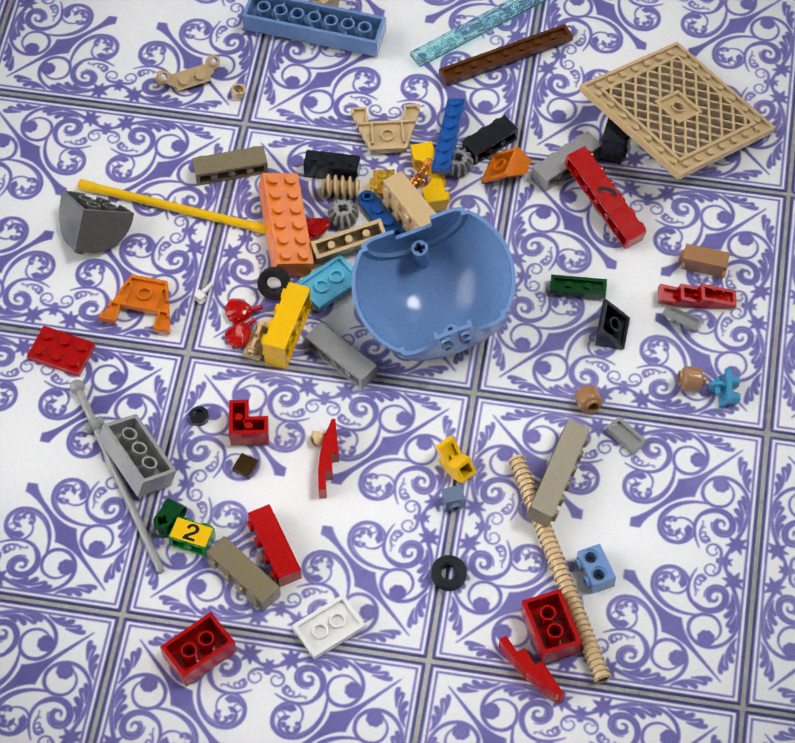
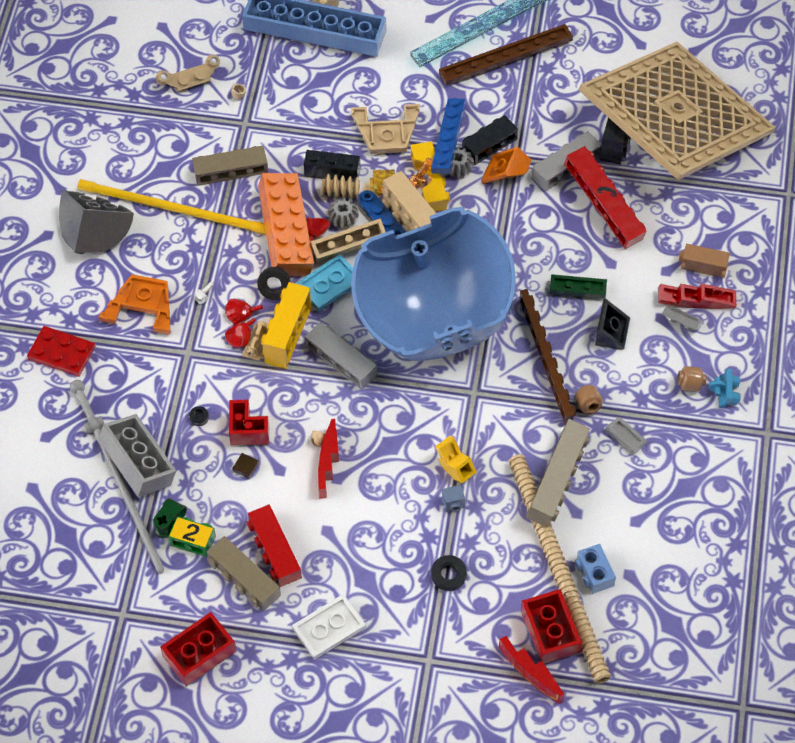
none -> reddish brown plate [519,289,576,425]

